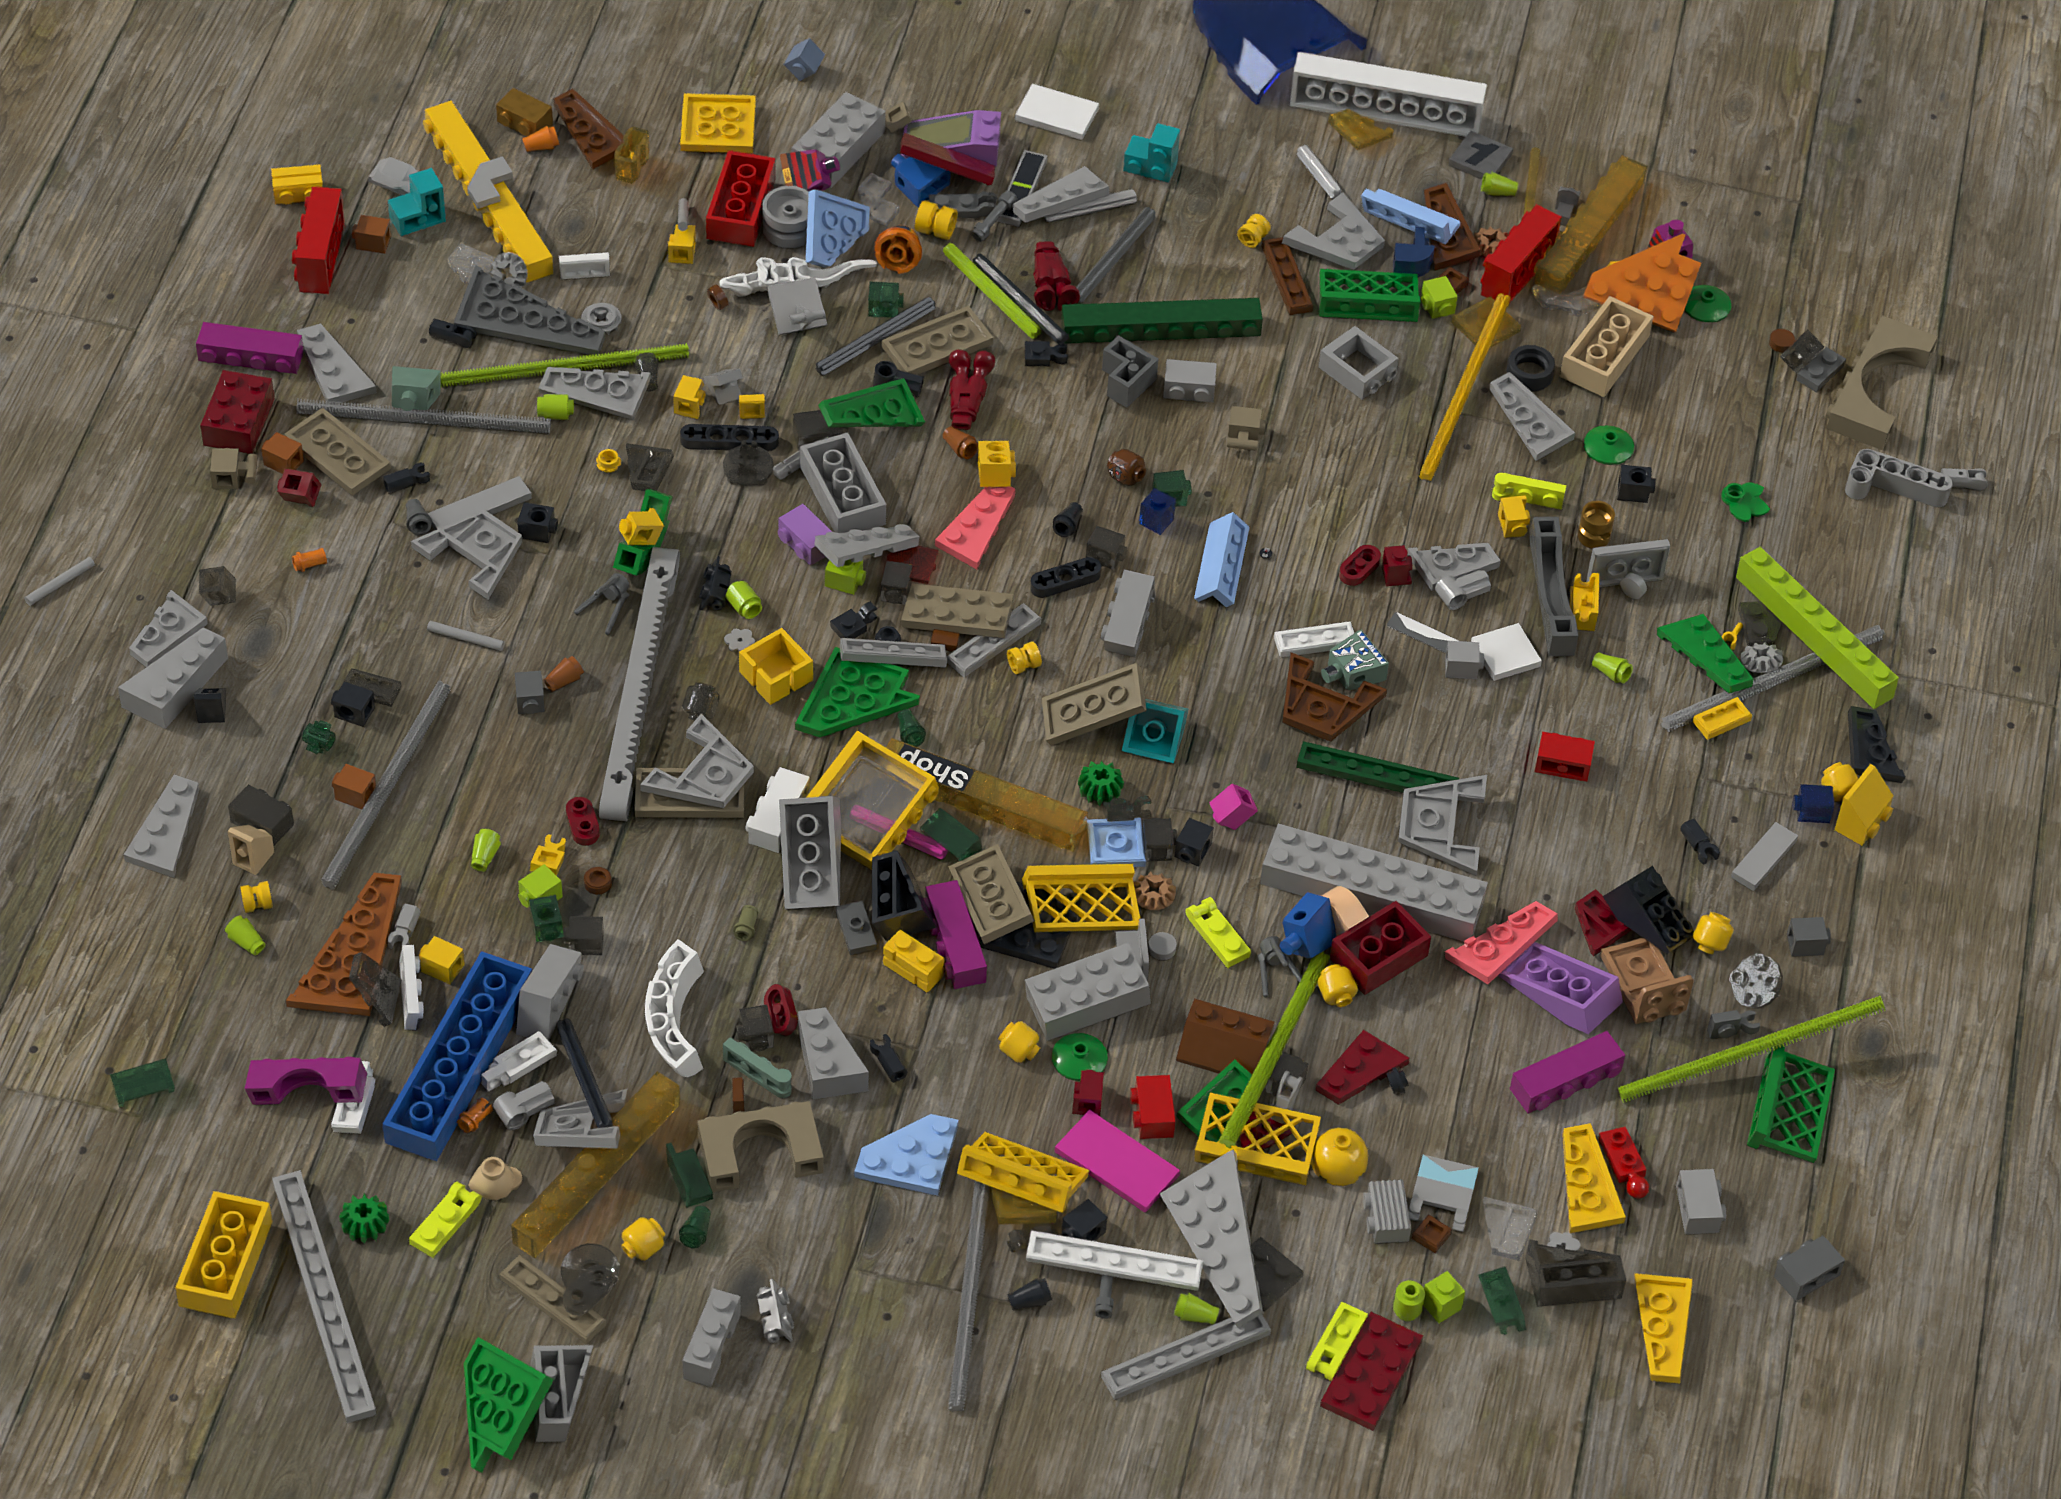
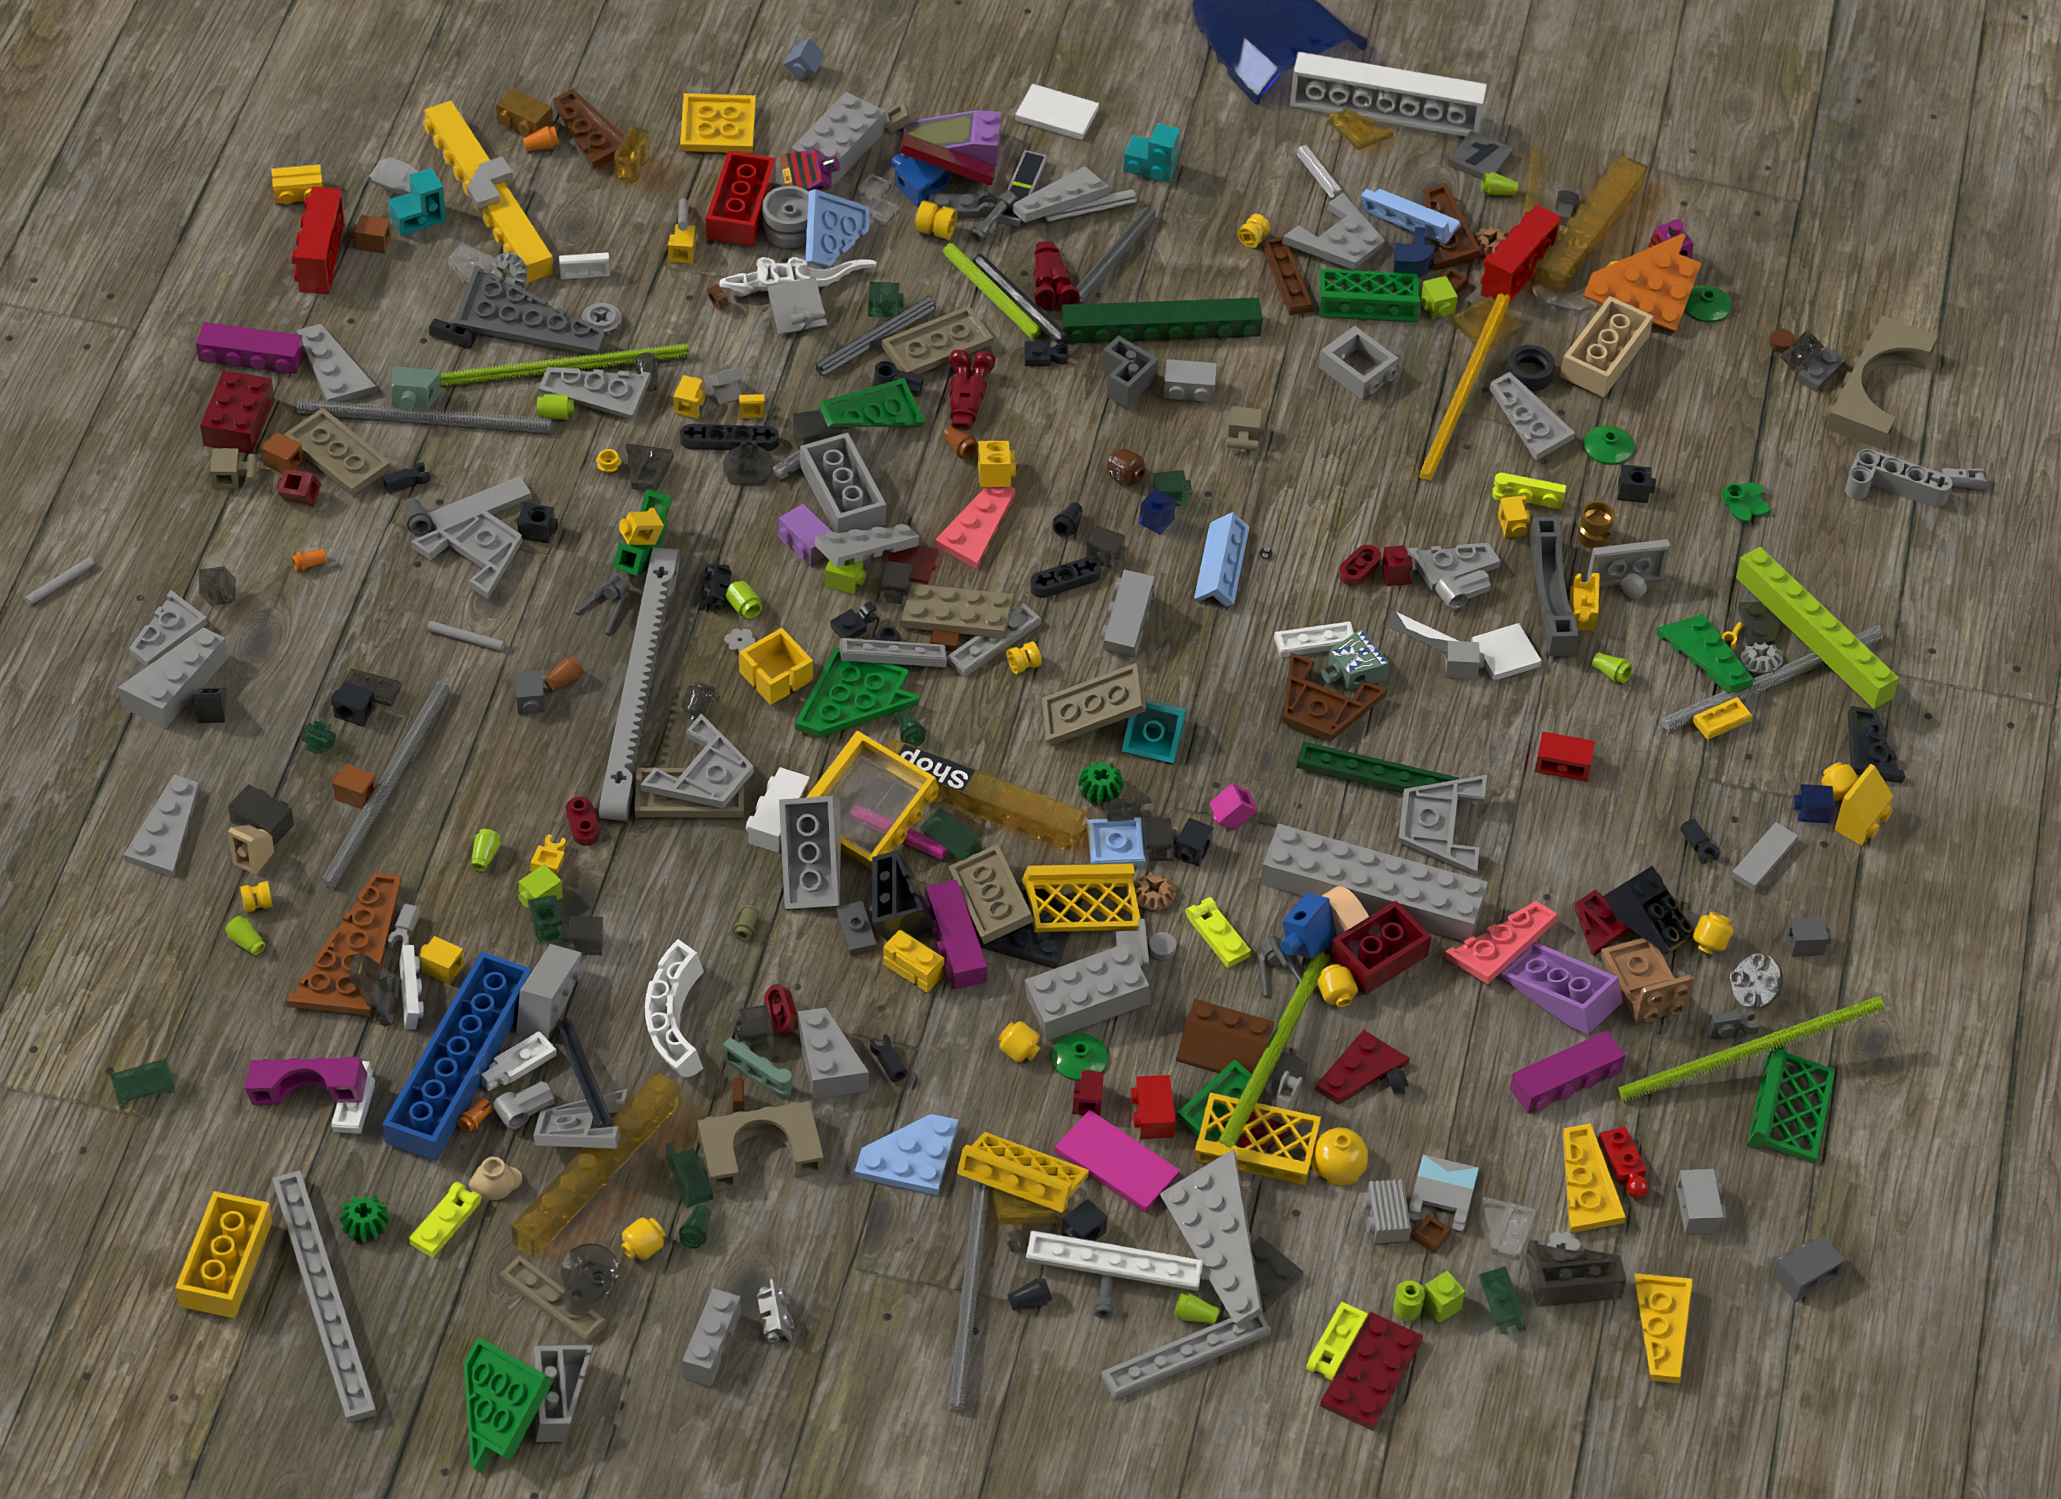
reddish brown tile [584,867,612,895] -> none
orange cone [874,225,922,274] -> none

